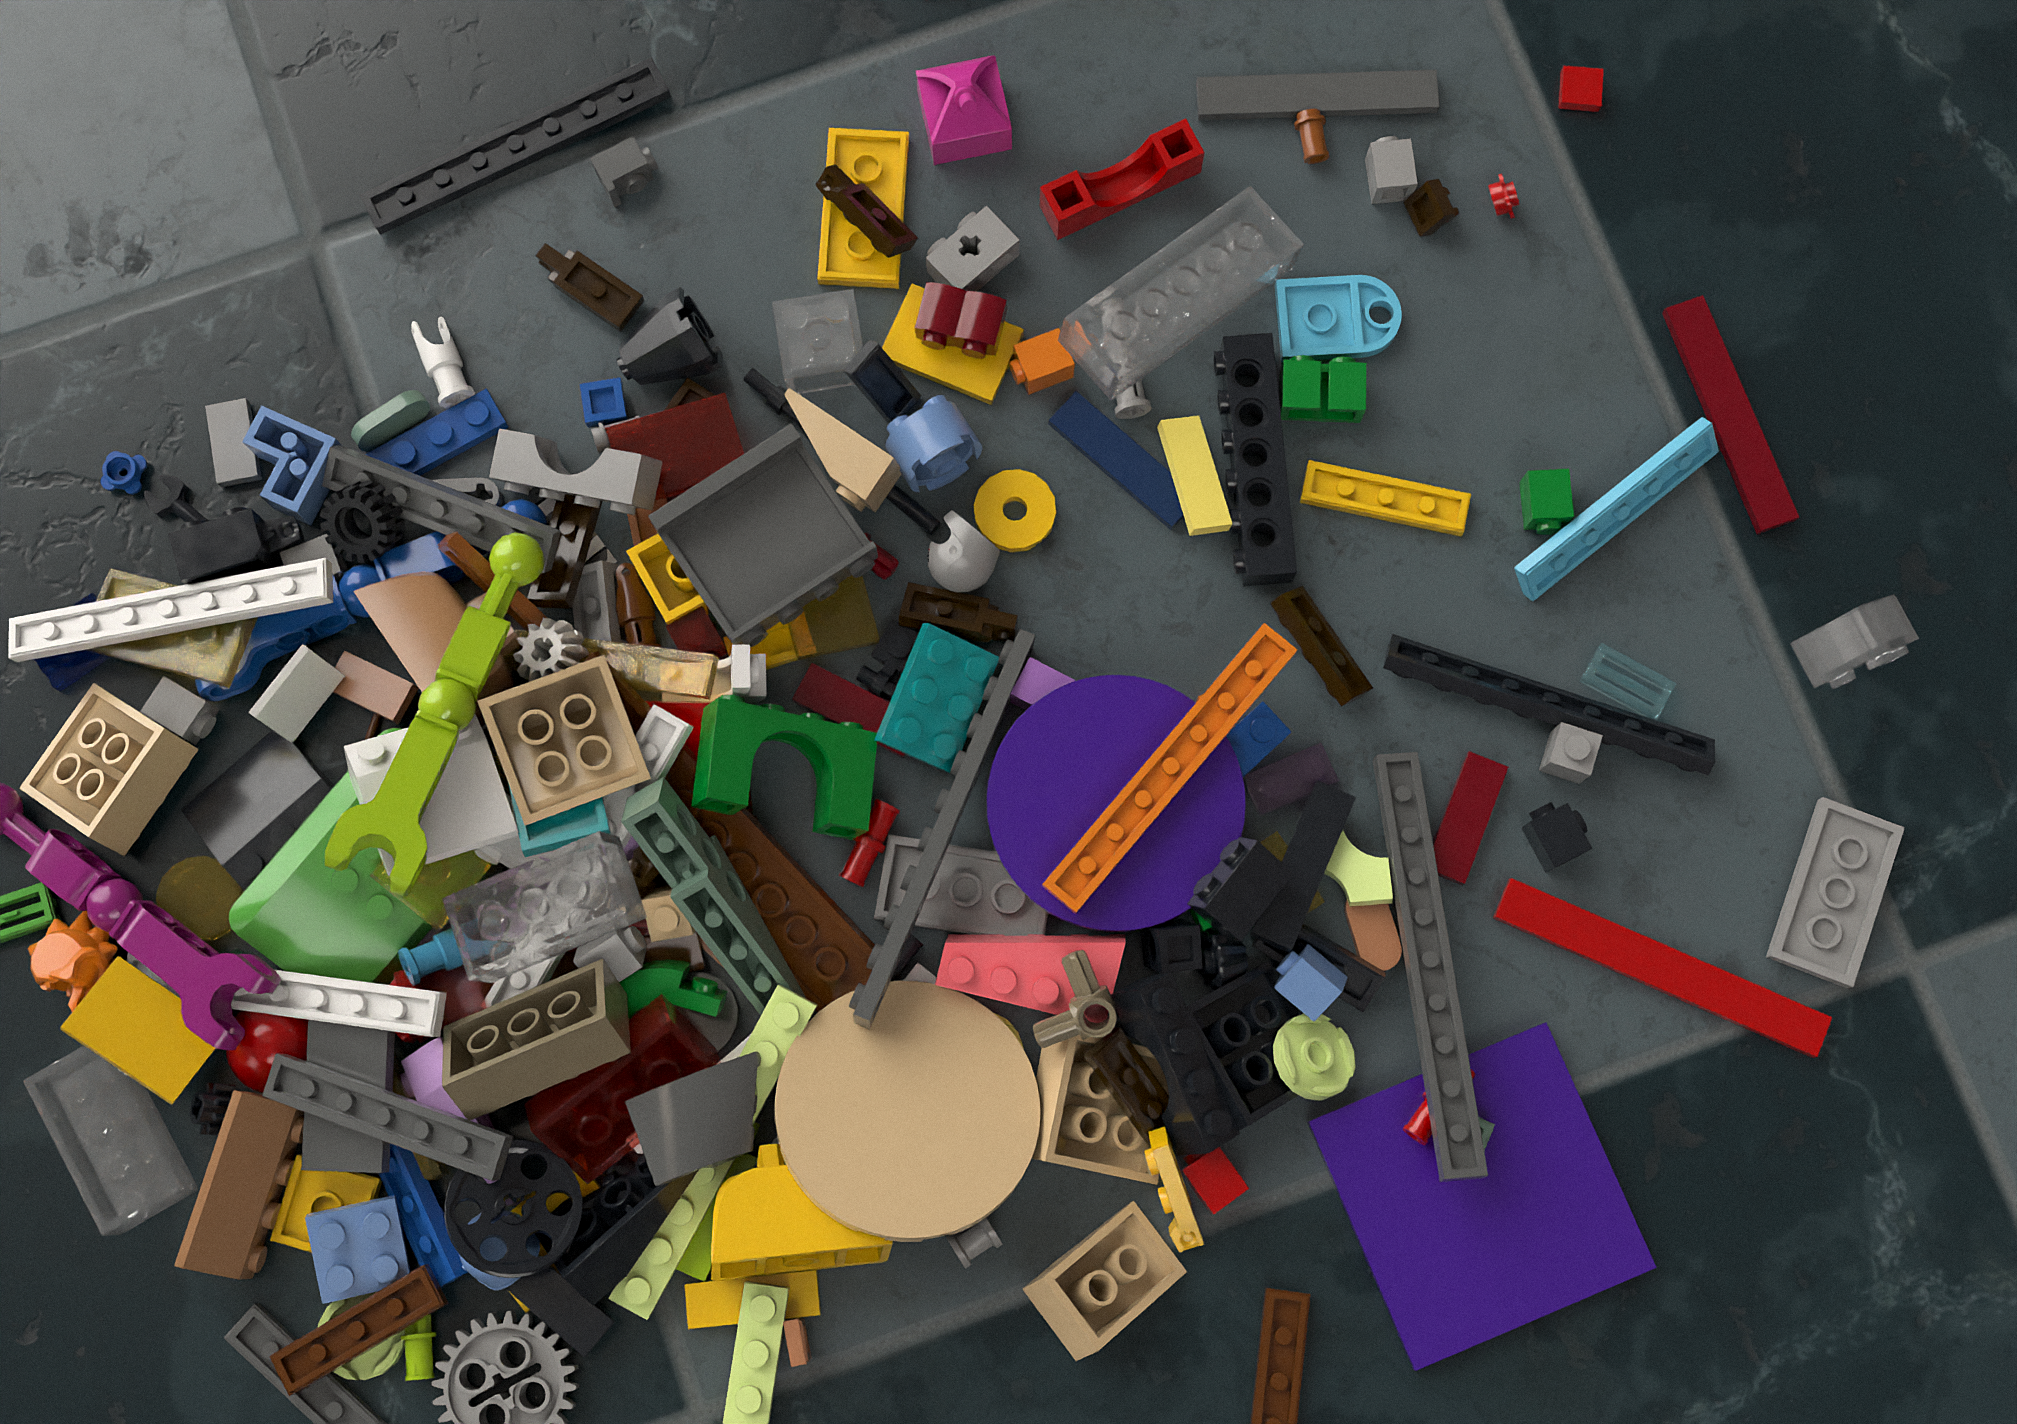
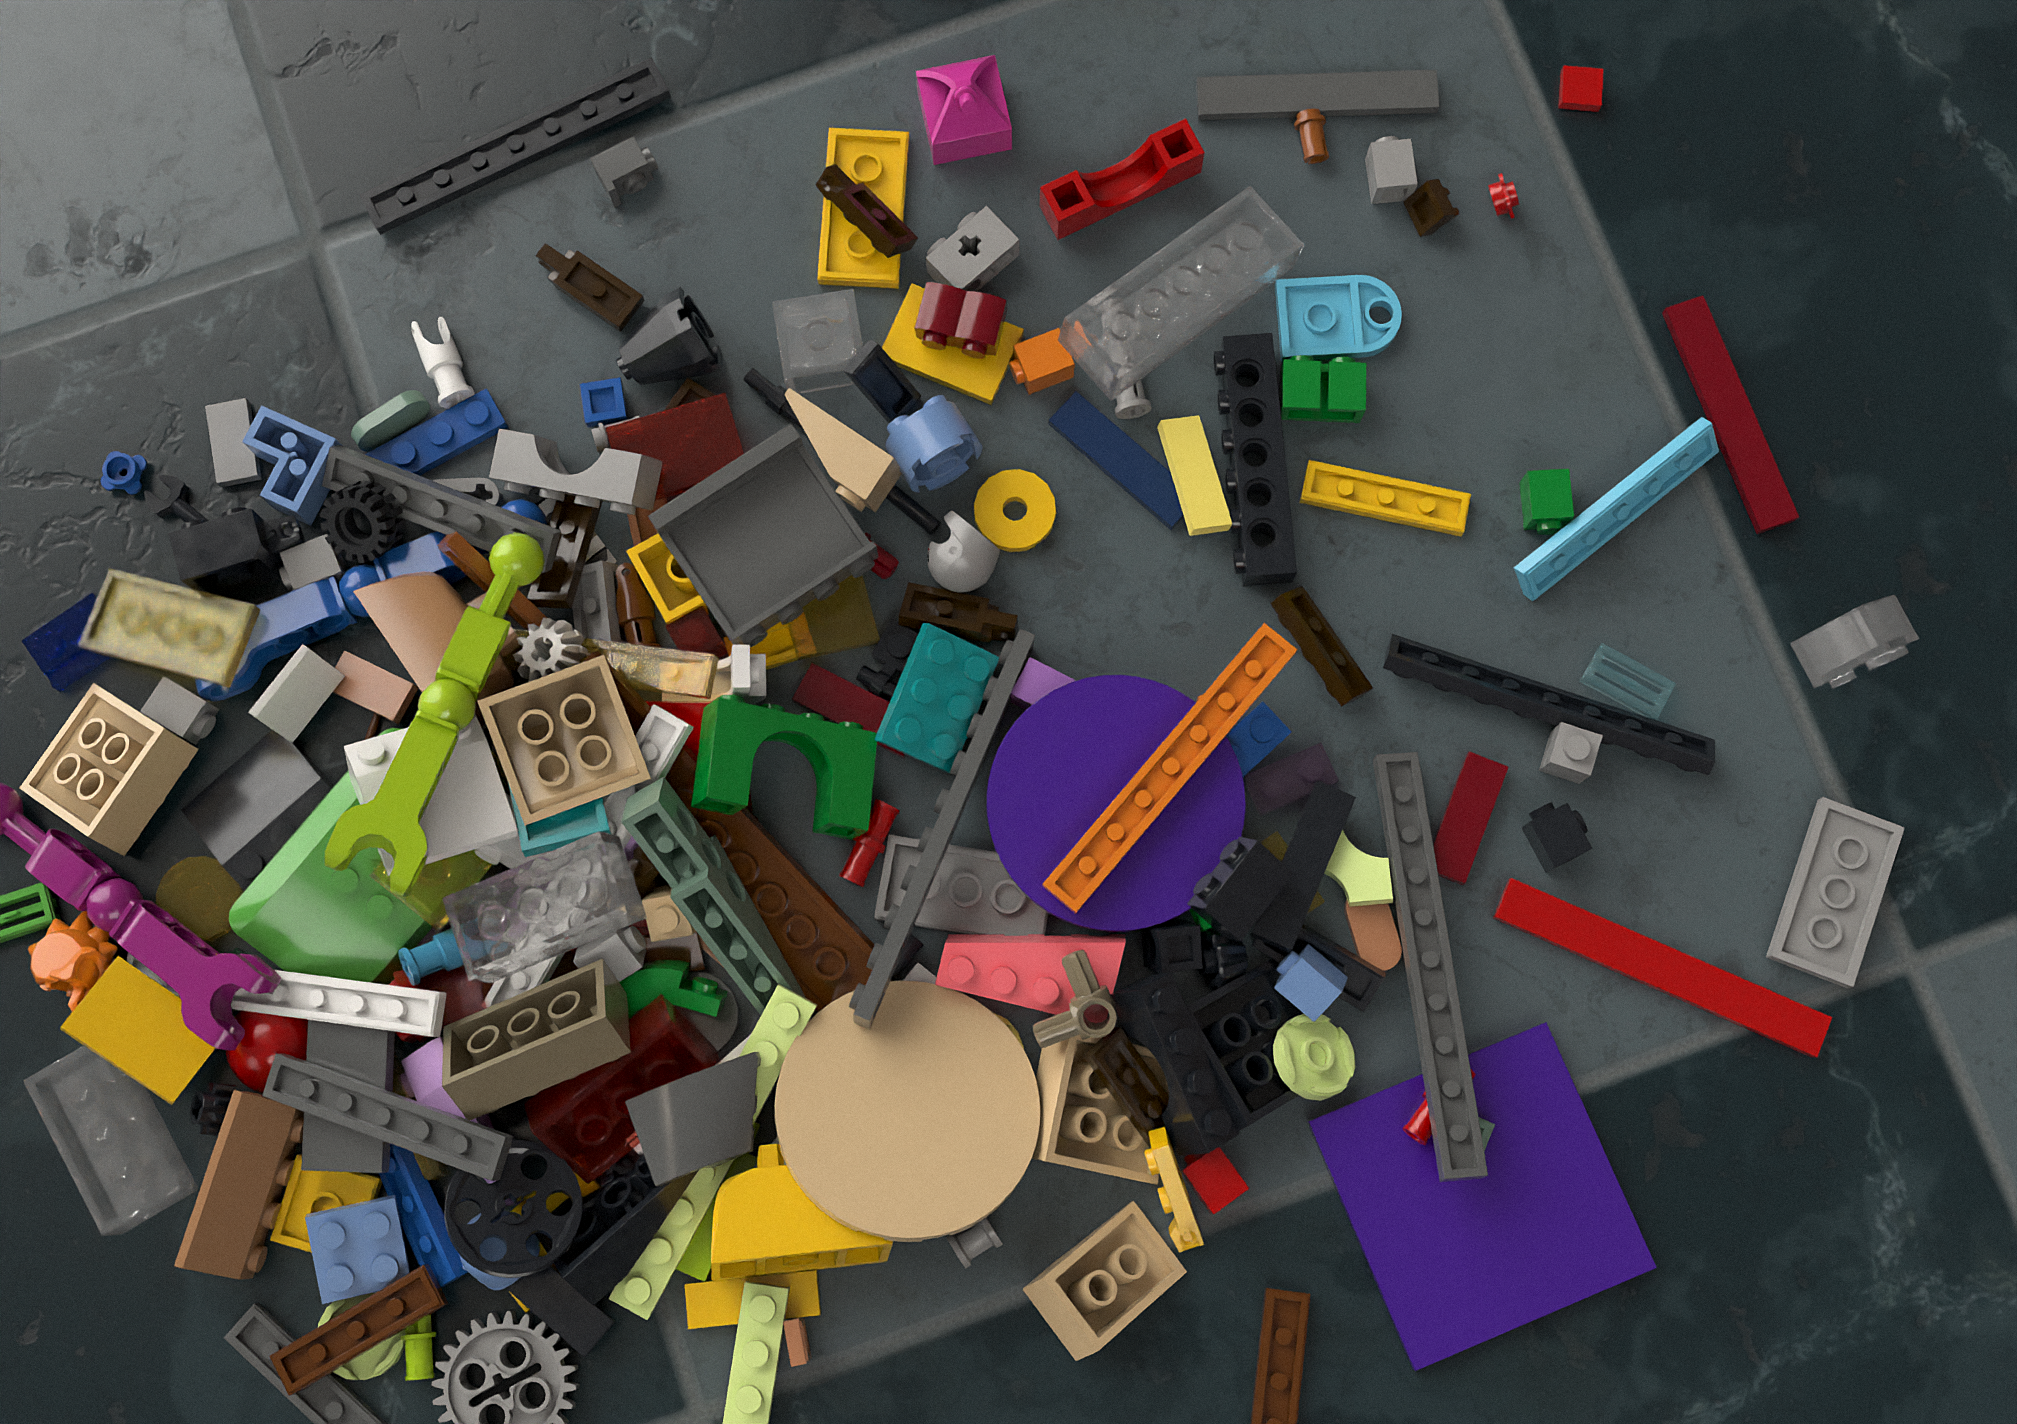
white tile [8,558,333,662] -> none

